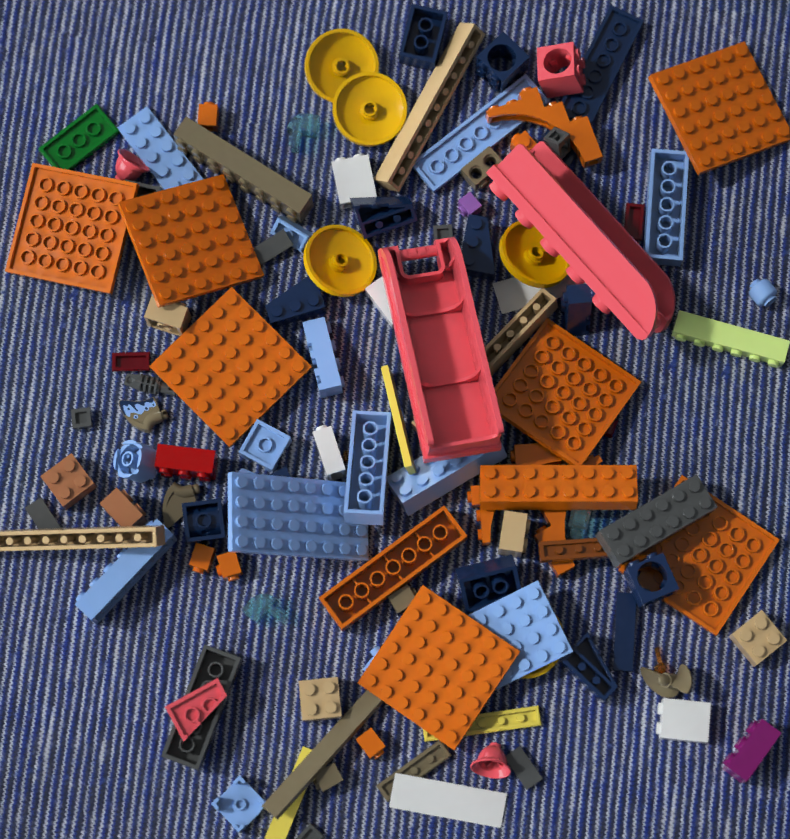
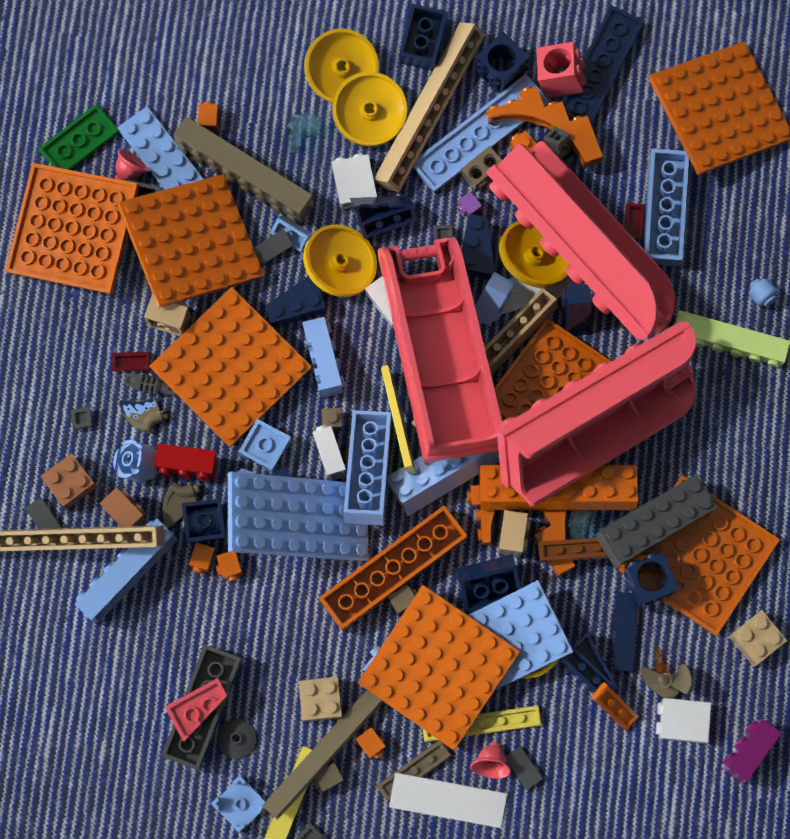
clear light blue brick [241,594,287,625] -> none
none -> dark grey dish [217,719,256,759]
none -> dark tan brick [321,408,343,432]
none -> light blue brick [475,272,514,327]
none -> coral piece [497,322,696,506]
none -> orange tile [591,682,639,731]

